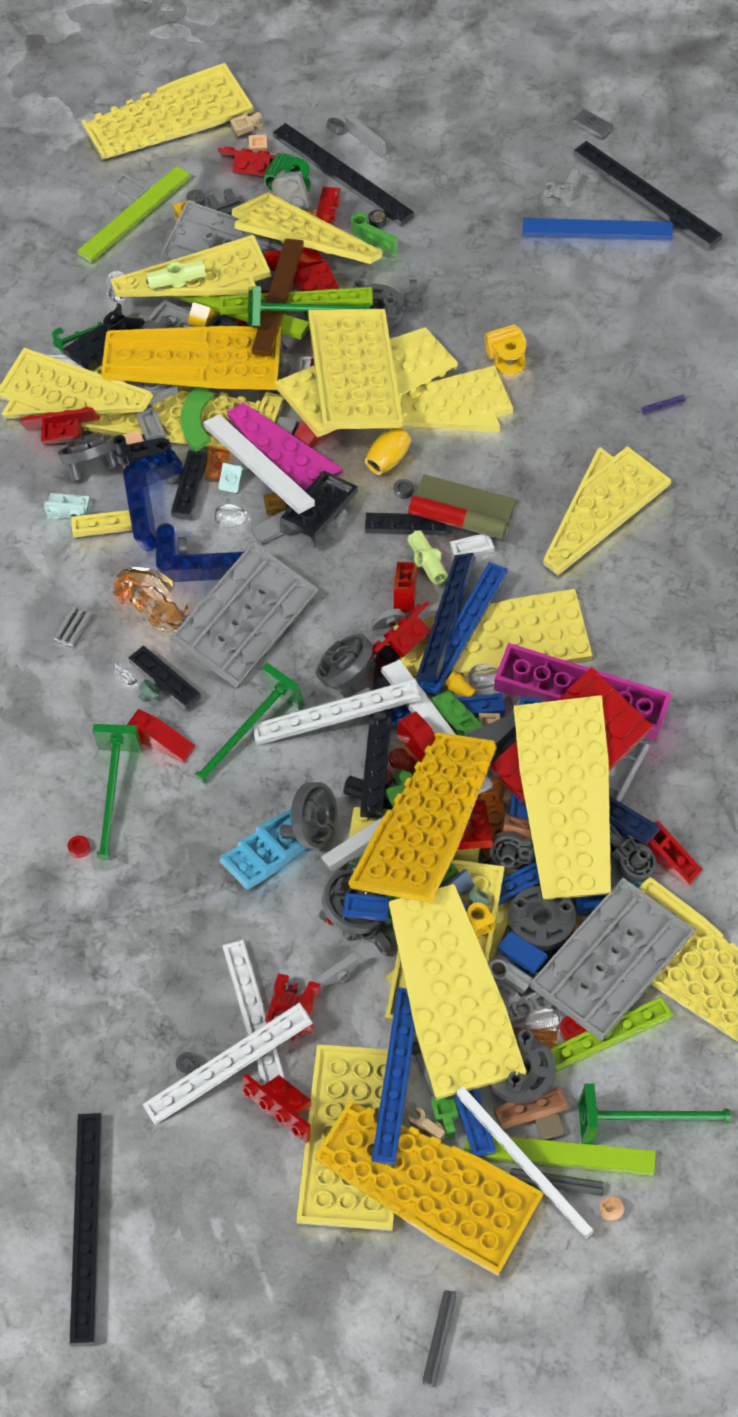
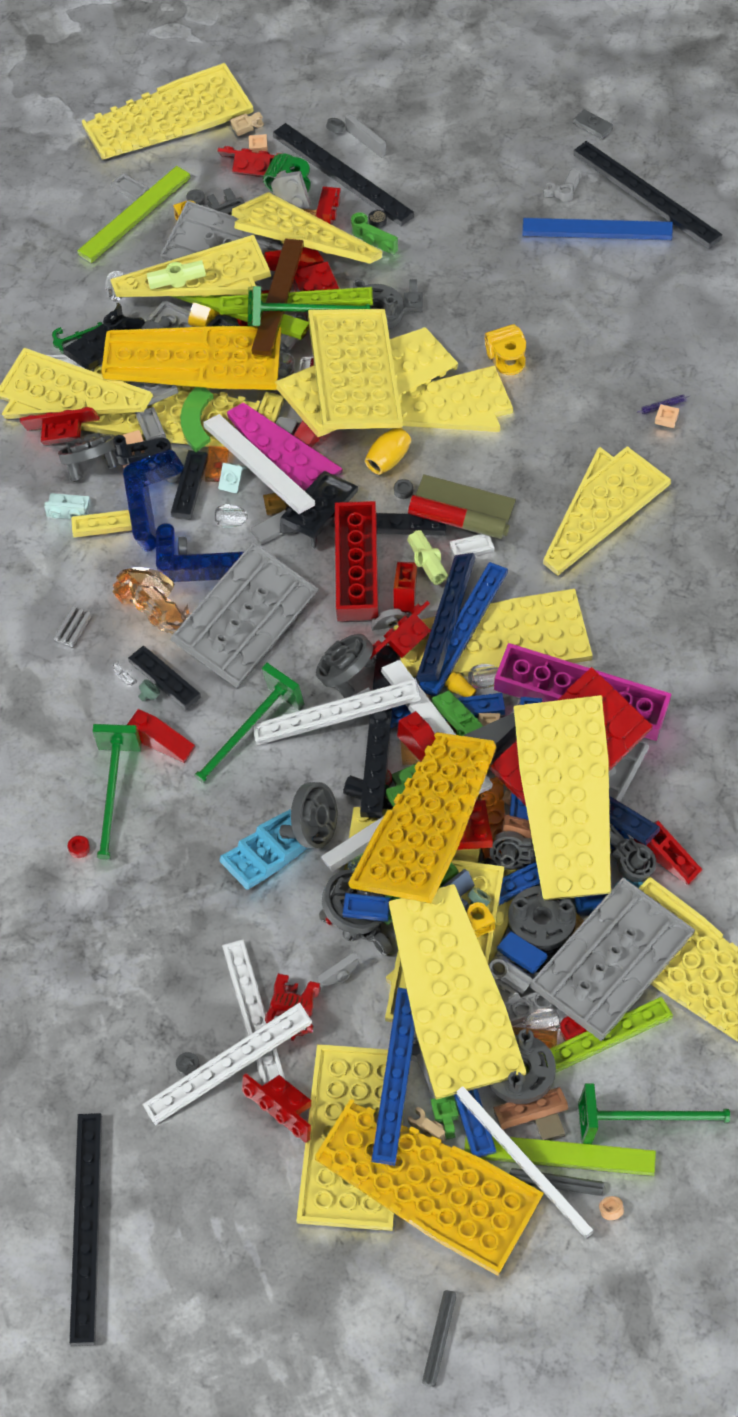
clear red cone [388,748,417,773] -> none
none -> red brick [335,501,379,622]
none -> light nougat plate [655,404,680,428]

